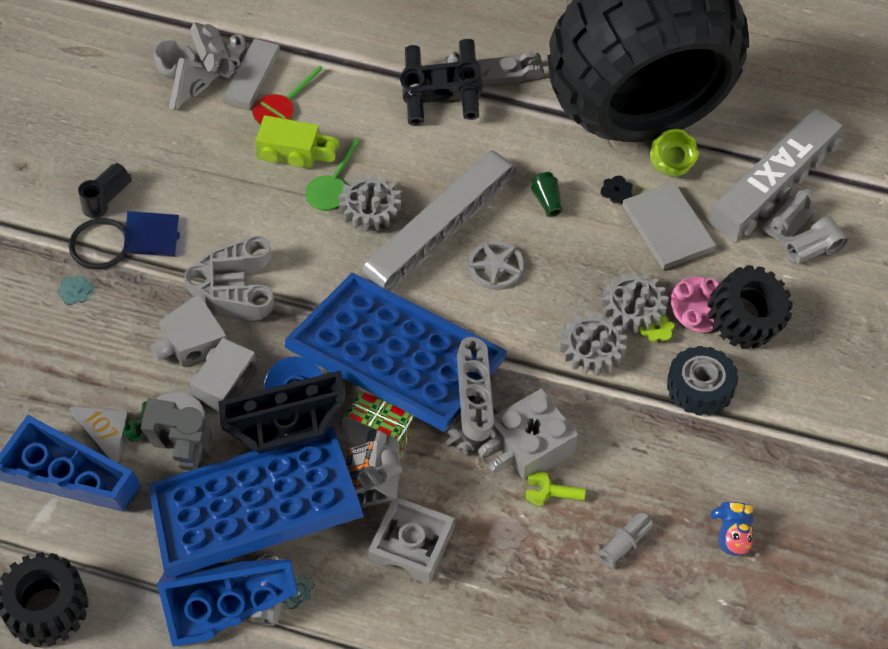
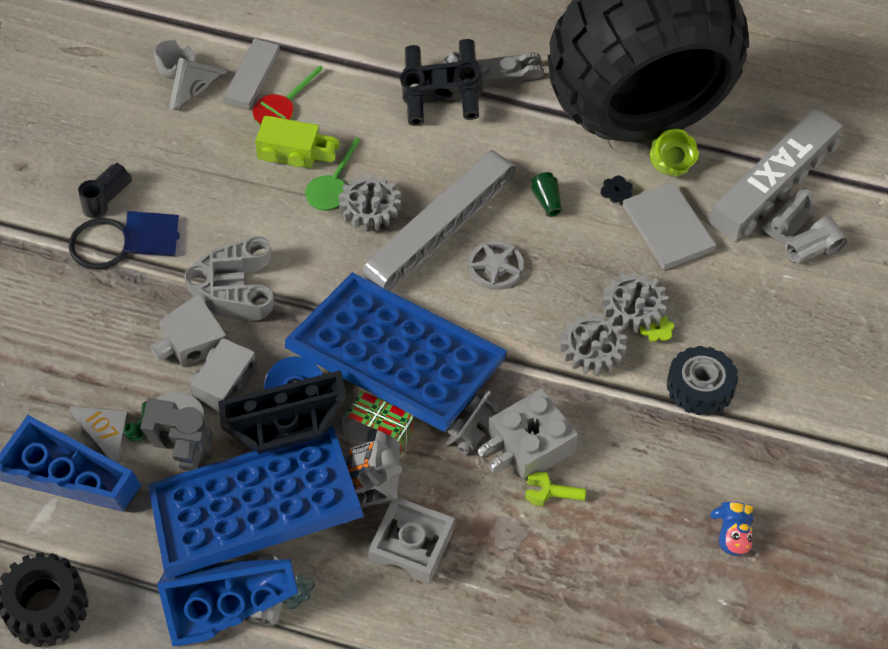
clear light blue plant [57,276,93,305] -> none
light grey hinge [190,22,235,78] -> none
light grey arm [225,34,246,70] -> none
light grey beam [457,337,494,441] -> none
light grey axle [598,512,654,568] -> none
bright pink dish [671,276,719,333] -> none
black tyre [707,265,793,349] -> none

